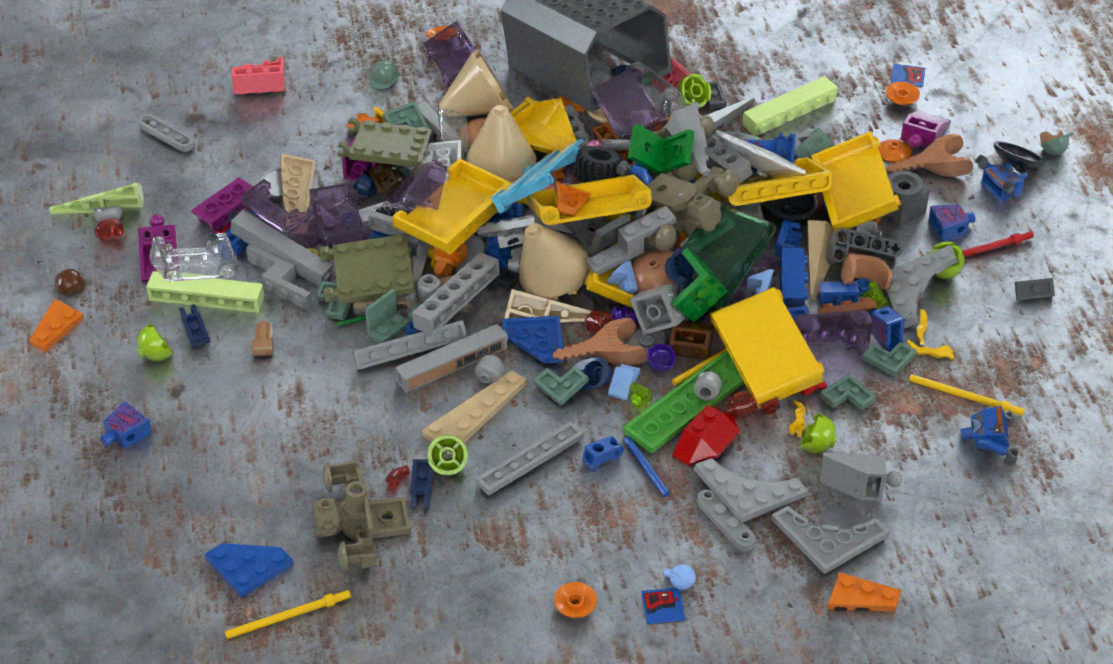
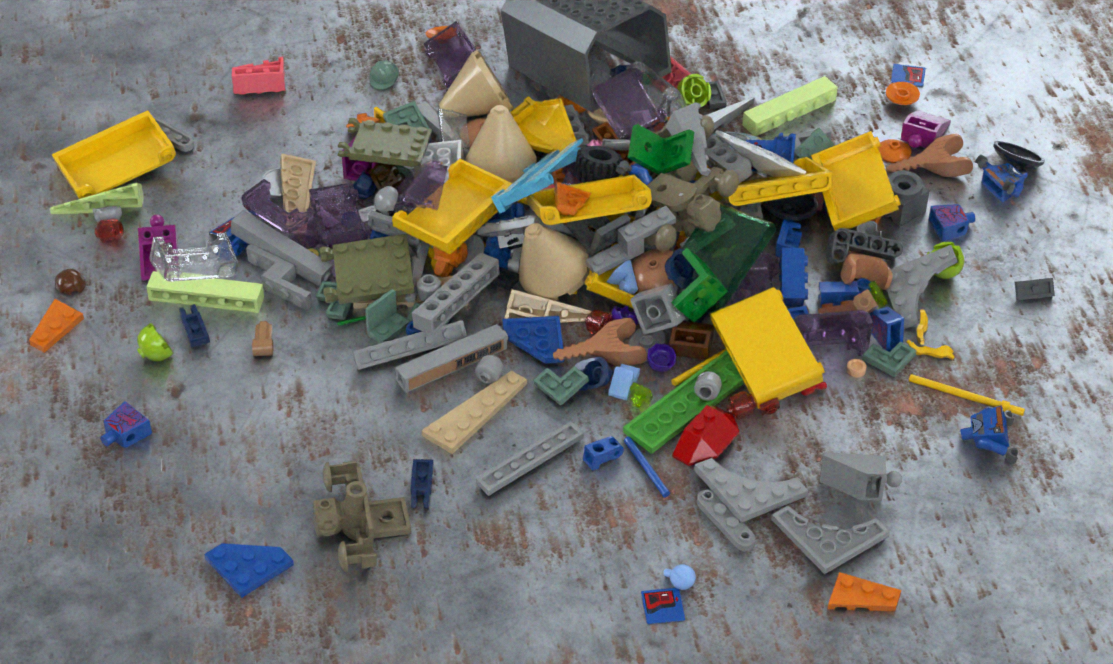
magenta brick [191,177,259,230] -> none
yellow bar [224,590,351,639] -> none
clear red arm [385,465,410,488] -> none
lime cylinder [427,434,468,475] -> none
orange dish [554,582,597,618] -> none
light blue slope [746,269,774,295] -> none
yellow hair [789,400,806,438] -> none
lime cylinder [800,412,837,454] -> none
tan wedge [807,220,842,301] -> none
sand green plate [820,374,876,411] -> none
red bar [962,231,1034,257] -> none
sand green piece [1040,131,1074,155] -> none
none -> yellow windscreen [52,110,176,199]
none -> light grey hair [374,186,398,216]
none -> light nougat tile [846,359,867,377]
none -> medium nougat window [851,289,879,318]

